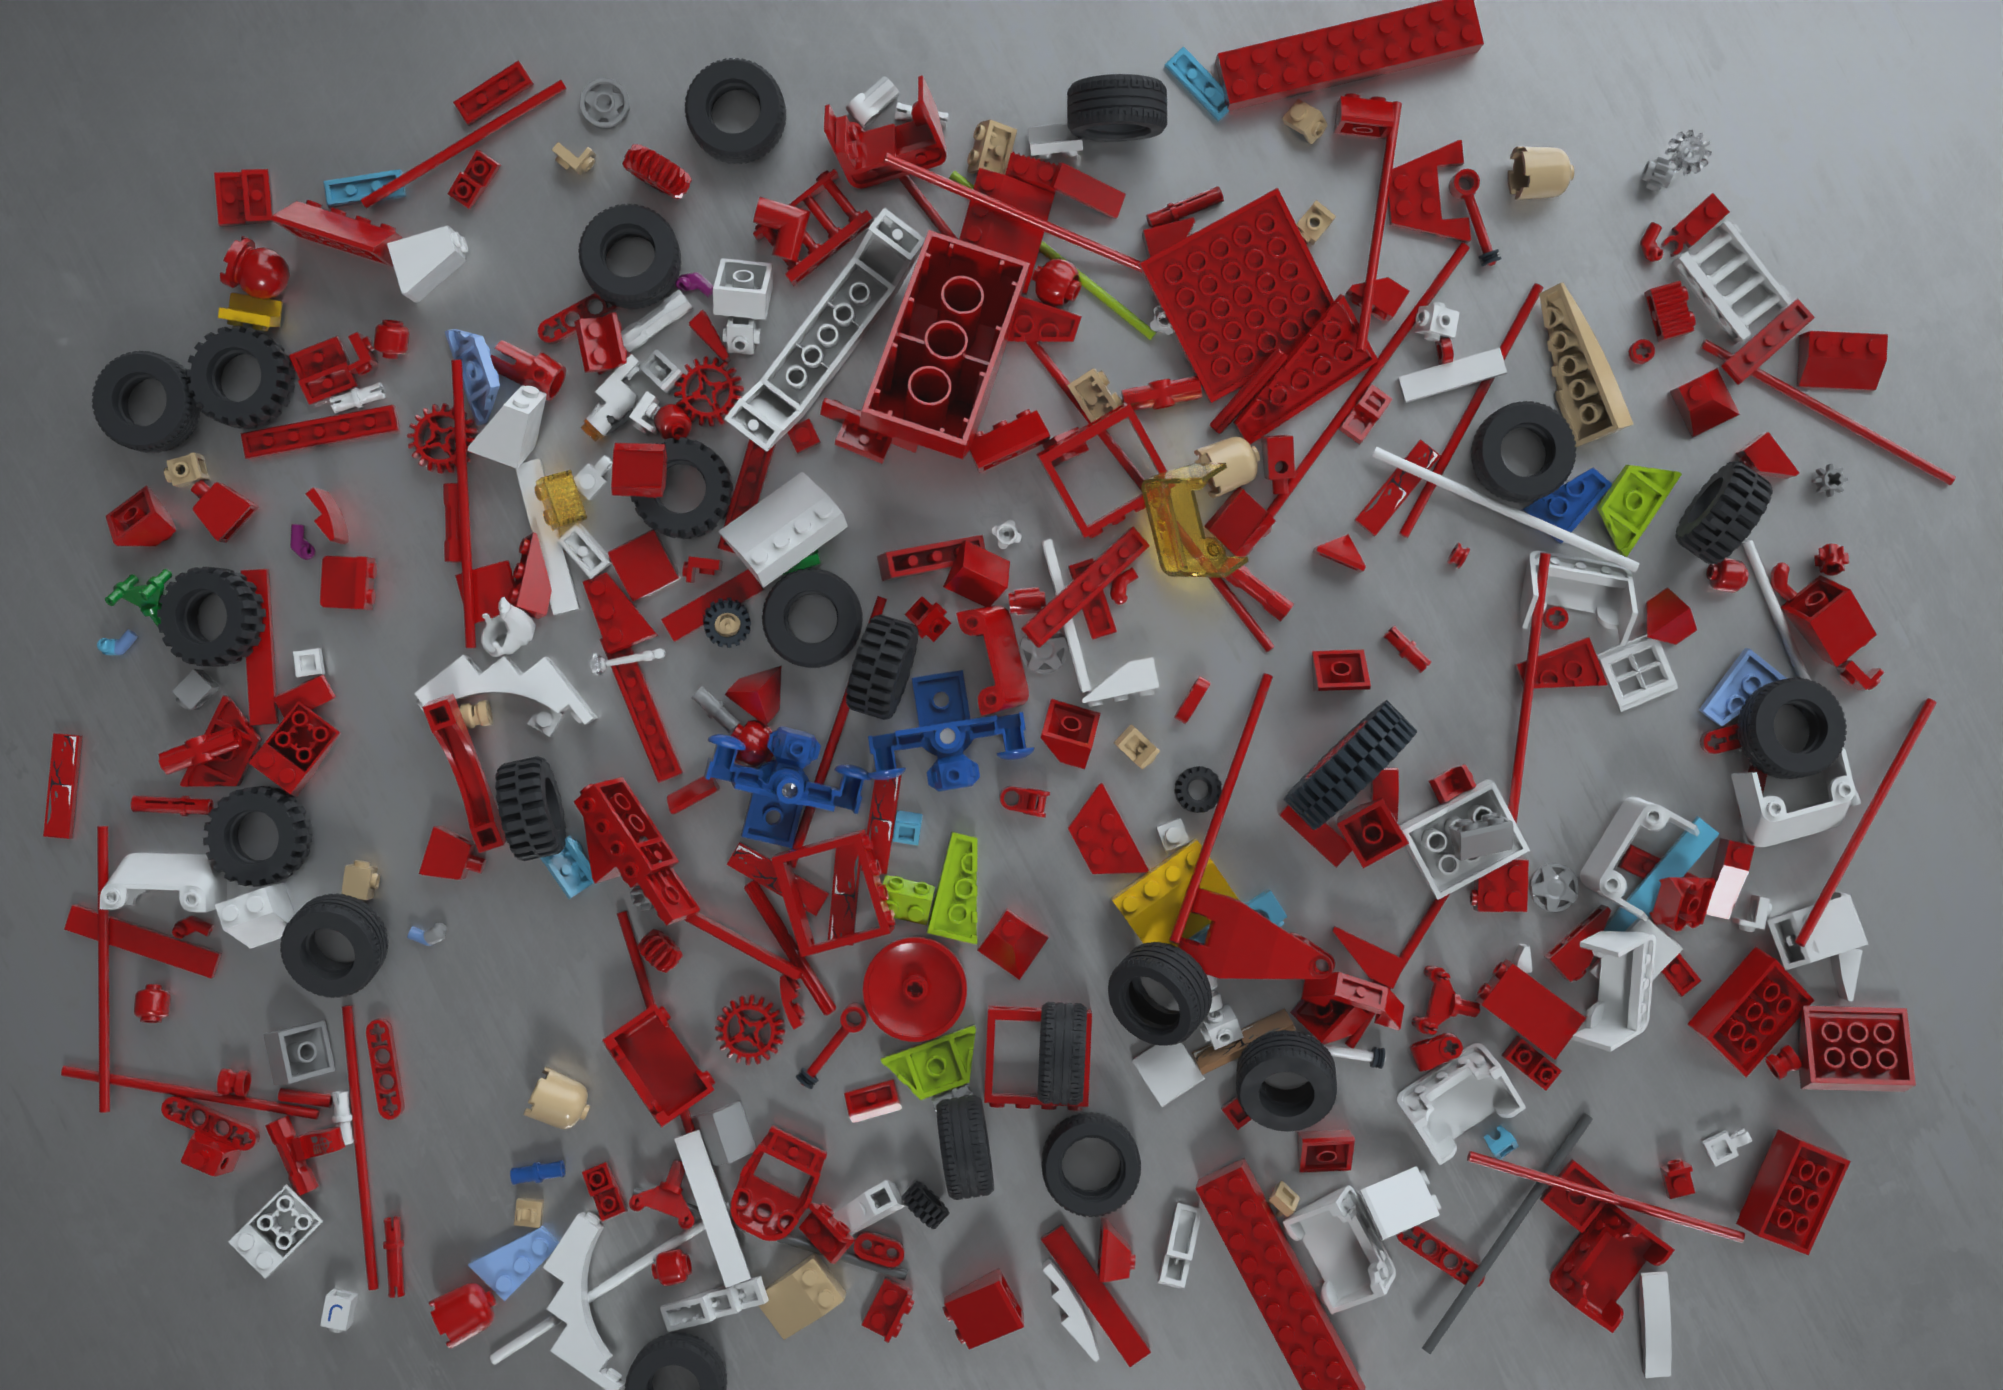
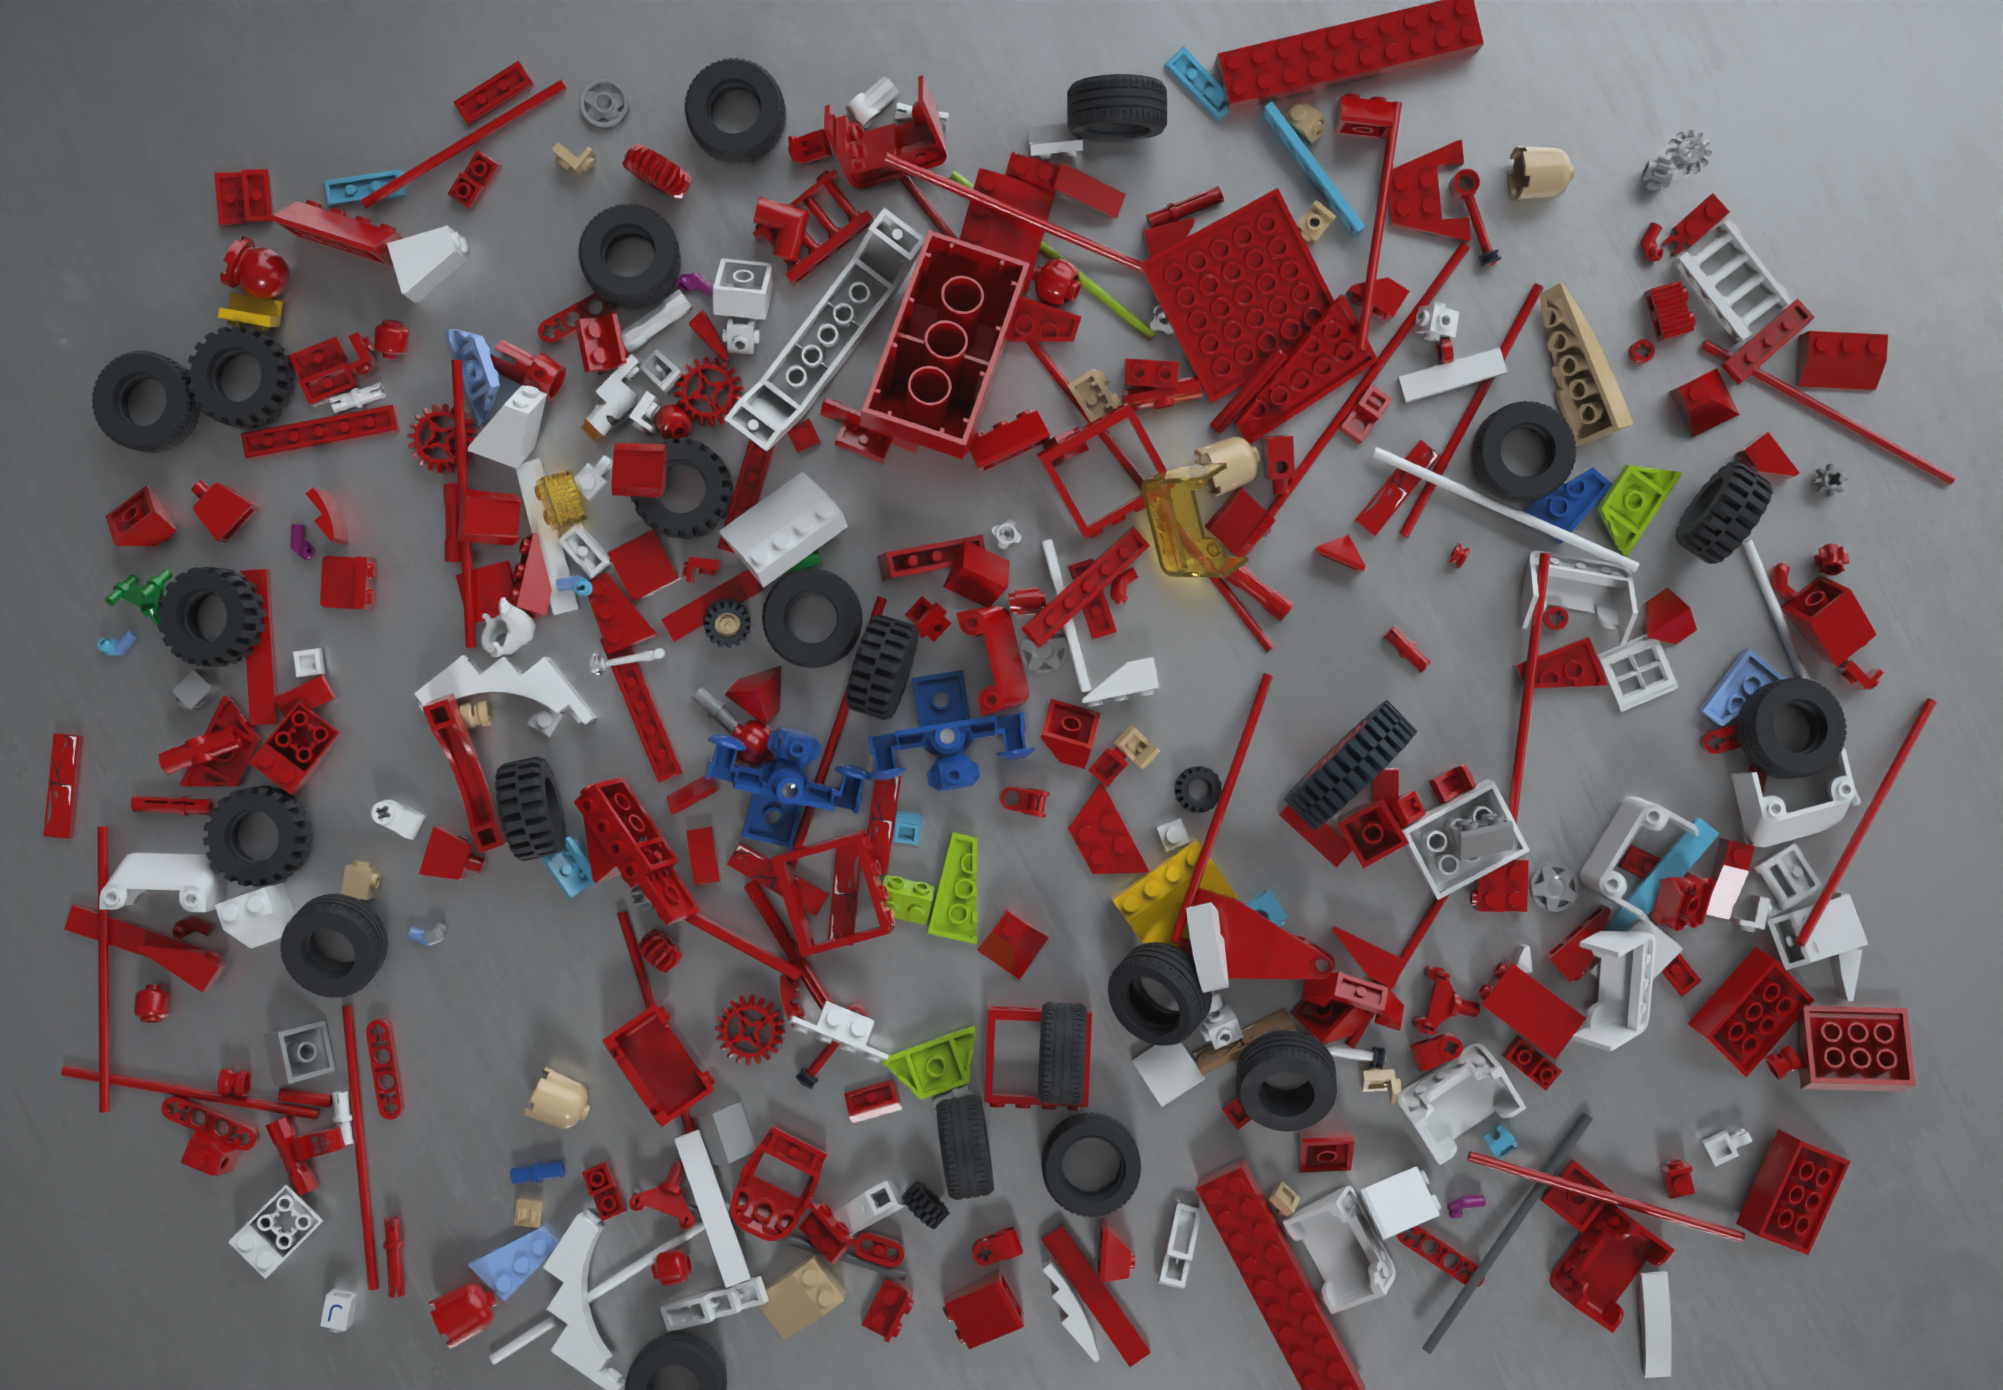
tan brick [164,452,210,488] -> none
red dish [863,937,967,1042] -> none
tan bracket [967,119,1017,175] -> none
red beam [1174,676,1211,724] -> none
red slope [1312,649,1371,691] -> none
red head [1706,558,1749,593] -> none
none -> red slope [137,942,228,993]
none -> white piece [371,799,426,840]
none -> red slope [458,489,522,546]
none -> arm [556,575,592,597]
none -> red slope [686,826,721,886]
none -> red bracket [788,129,832,165]
none -> white bracket [788,1001,889,1064]
none -> red piece [972,1227,1023,1266]
none -> red bracket [1088,746,1128,787]
none -> red bracket [1124,358,1179,388]
none -> white slope [1186,902,1229,992]
none -> medium azure tile [1262,101,1366,237]
none -> tan bracket [1361,1068,1402,1104]
none -> red bracket [1390,790,1426,827]
none -> magenta arm [1447,1194,1486,1218]
none -> white plate [1753,842,1823,911]

